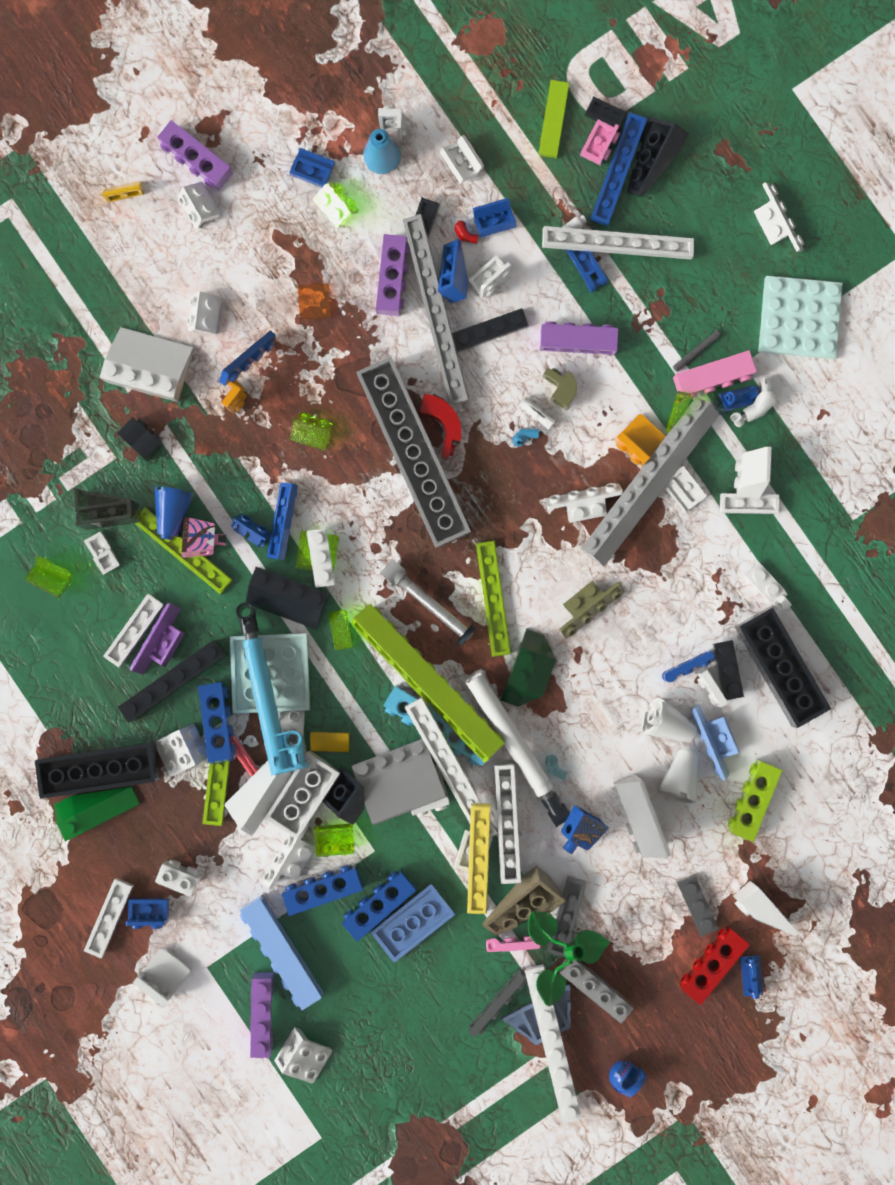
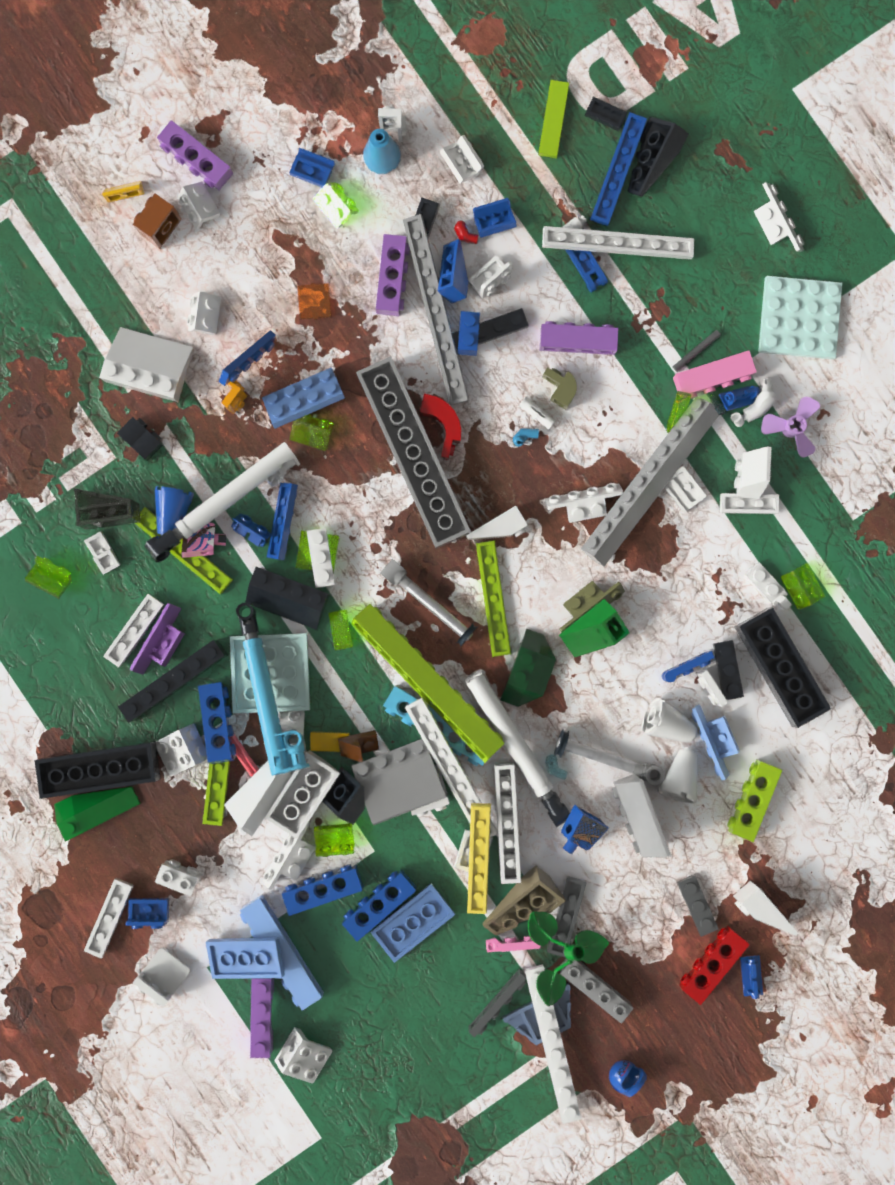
bright pink bracket [580,120,620,165] -> none
light orange bracket [614,414,666,466] -> none
none -> dark orange brick [133,193,182,249]
none -> white piece [145,442,300,562]
none -> medium blue plate [206,937,285,979]
none -> medium blue plate [262,367,345,429]
none -> reddish brown slope [338,730,379,762]
none -> blue brick [458,311,480,356]
none -> white slope [466,506,528,540]
none -> piece [554,729,665,785]
none -> green slope [559,599,630,657]
none -> lavender piece [761,397,820,458]
none -> clear neon green bracket [781,563,825,610]

